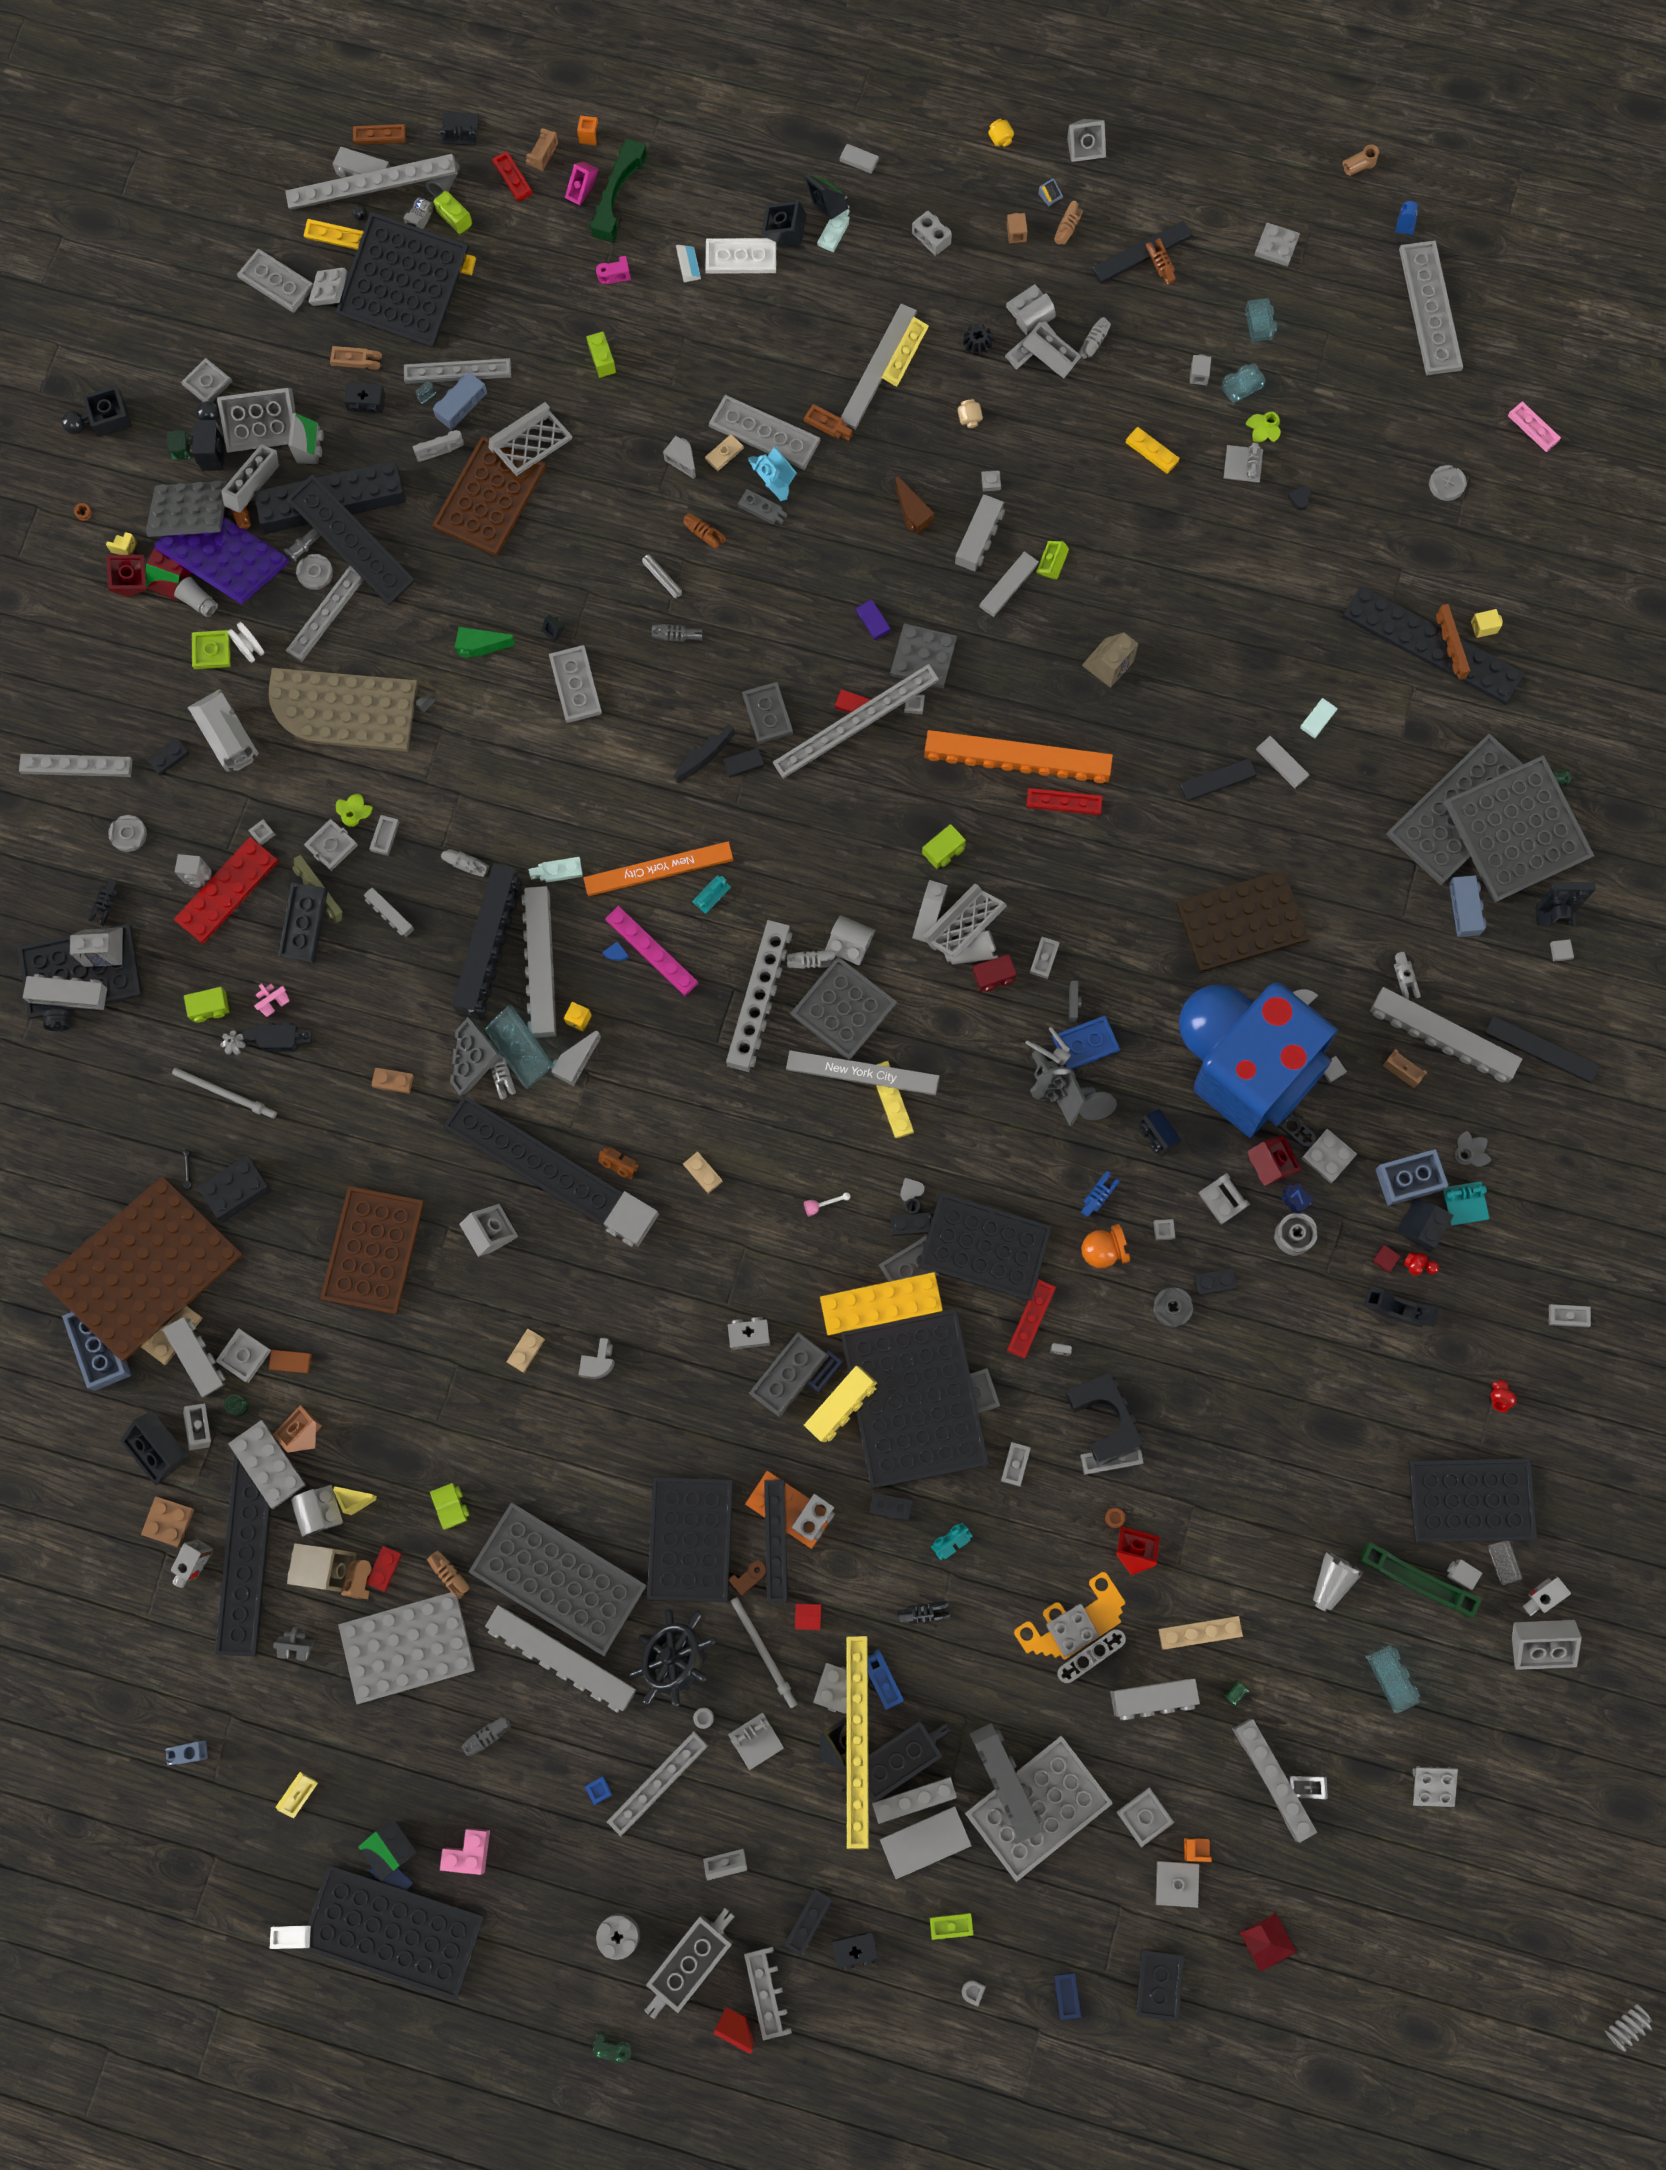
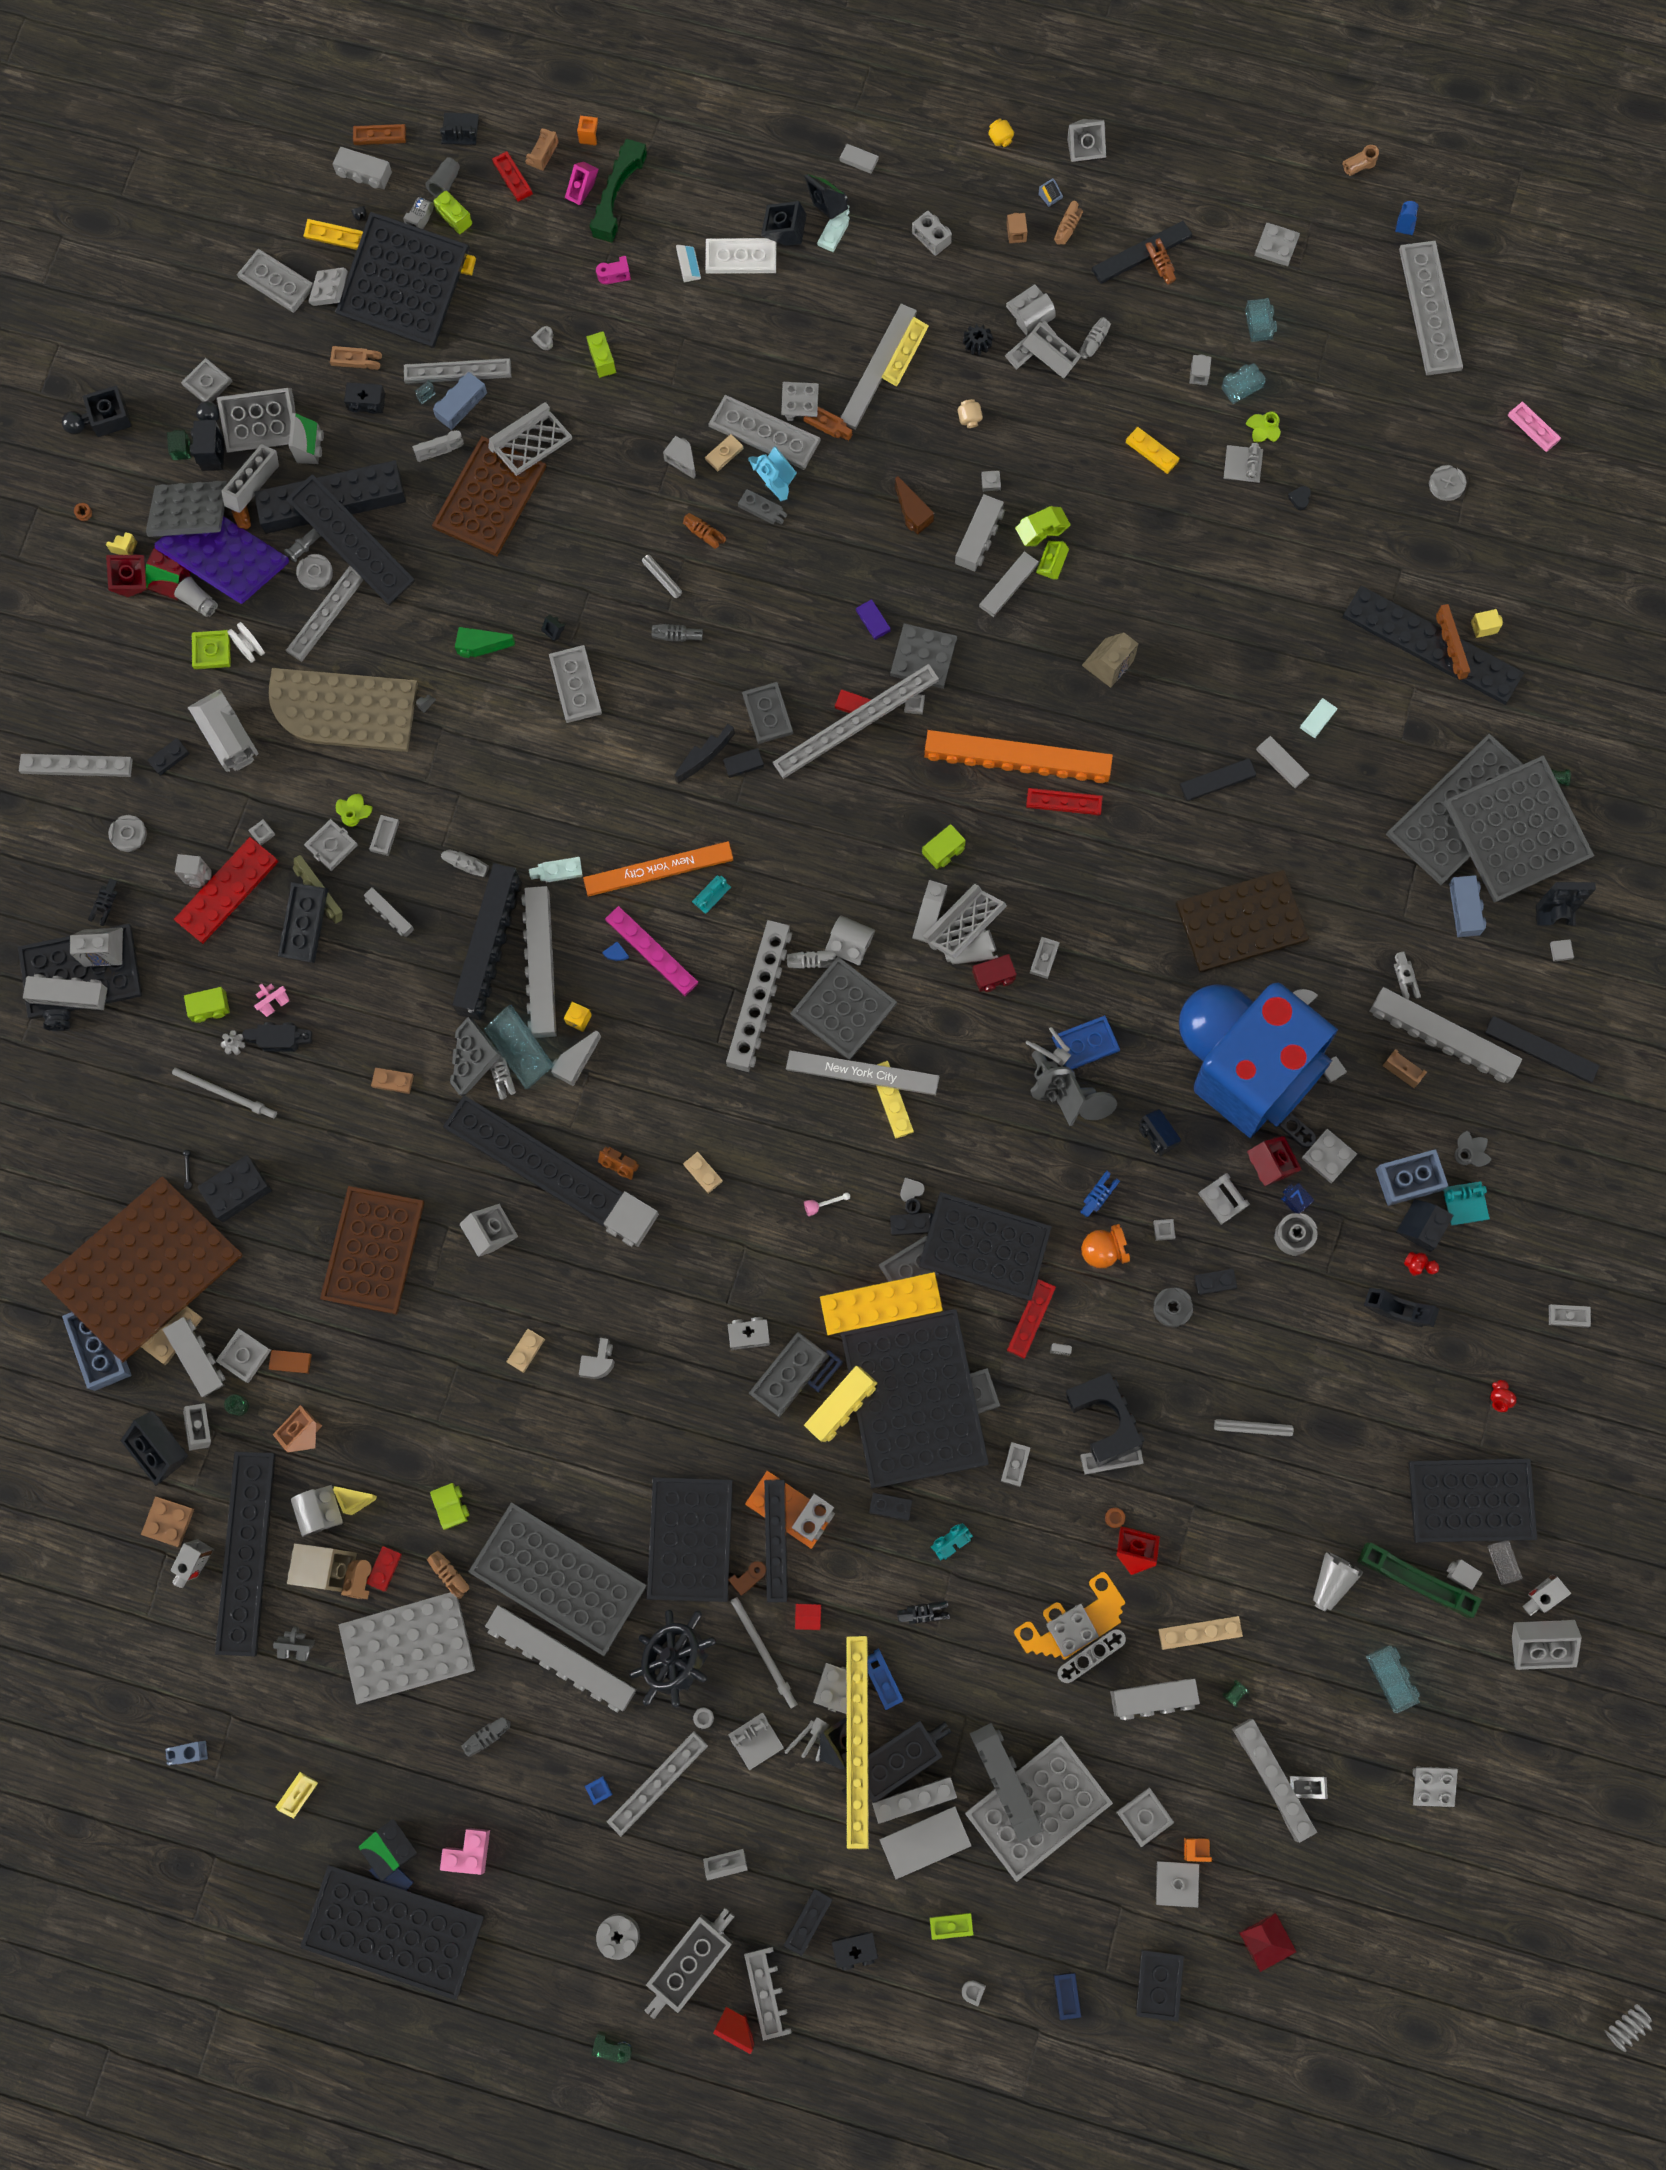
light grey plate [228,1420,306,1509] -> none
white tile [270,1926,311,1949] -> none
light grey plate [285,154,457,210] -> none
dark grey plate [1069,981,1082,1023] -> none
dark red tile [1372,1245,1401,1273] -> none
none -> light grey tile [531,326,553,350]
none -> light grey hinge [781,382,818,421]
none -> light grey plant [784,1718,830,1762]
none -> lime brick [1015,506,1071,546]
none -> light grey axle [1214,1419,1294,1436]

